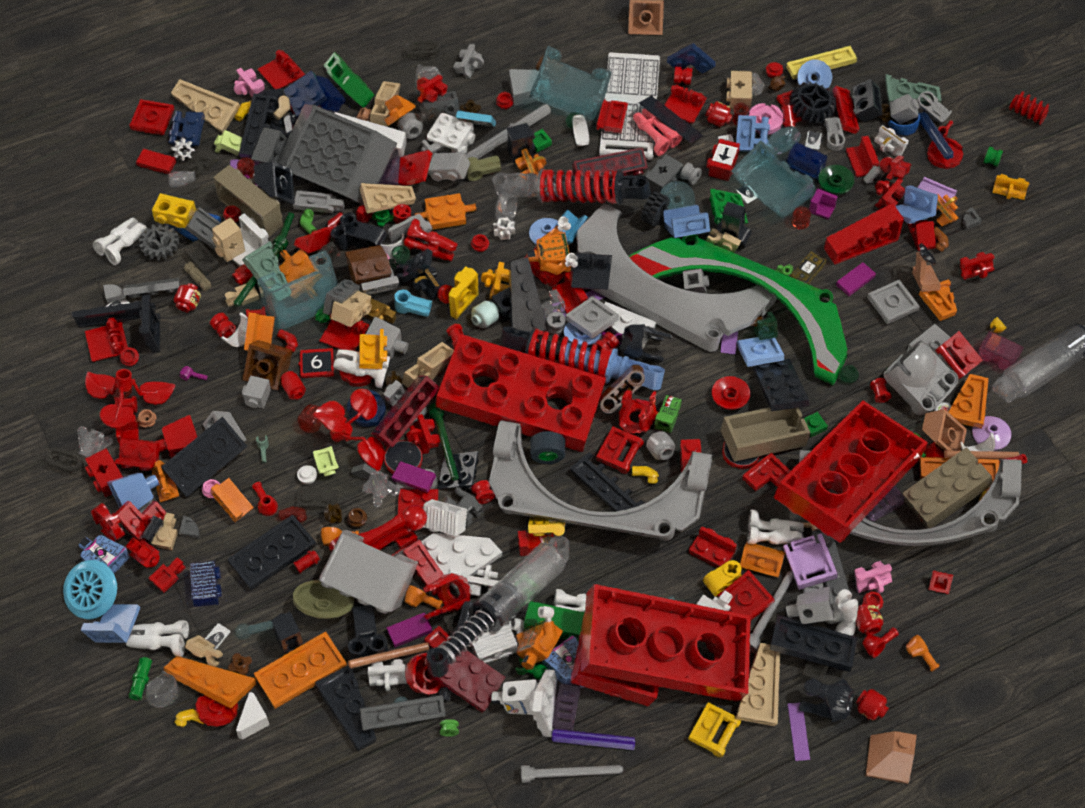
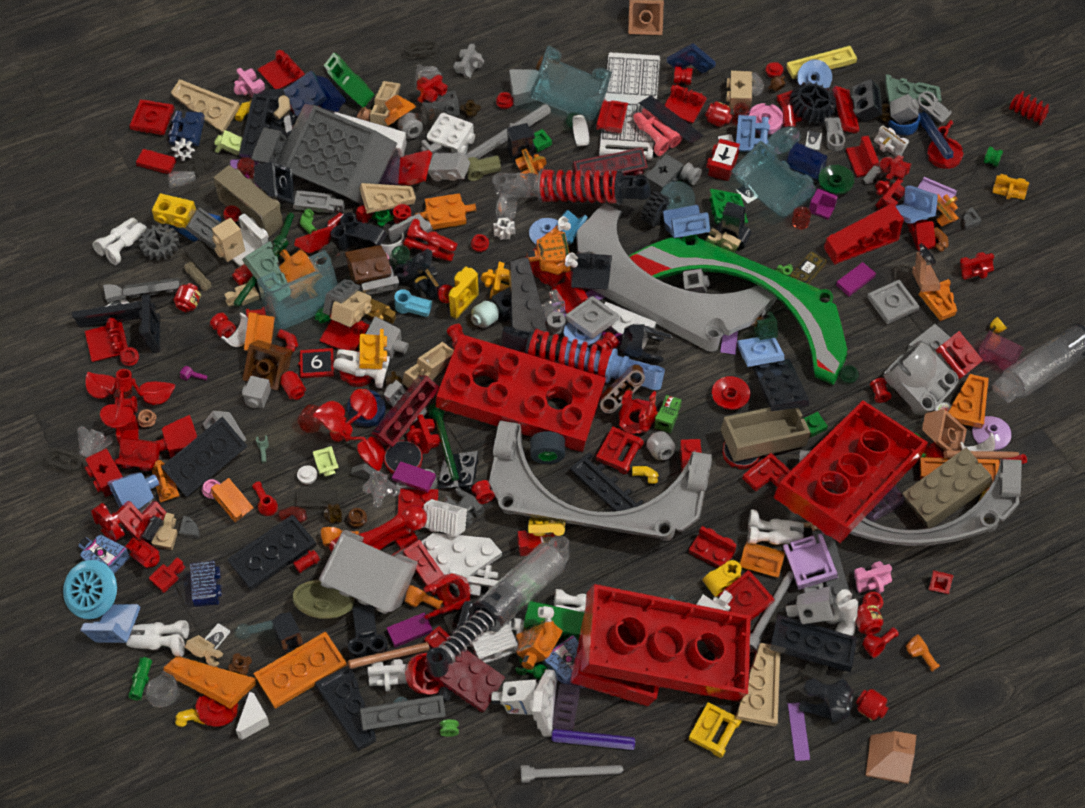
medium azure tile [456,111,496,127] -> none

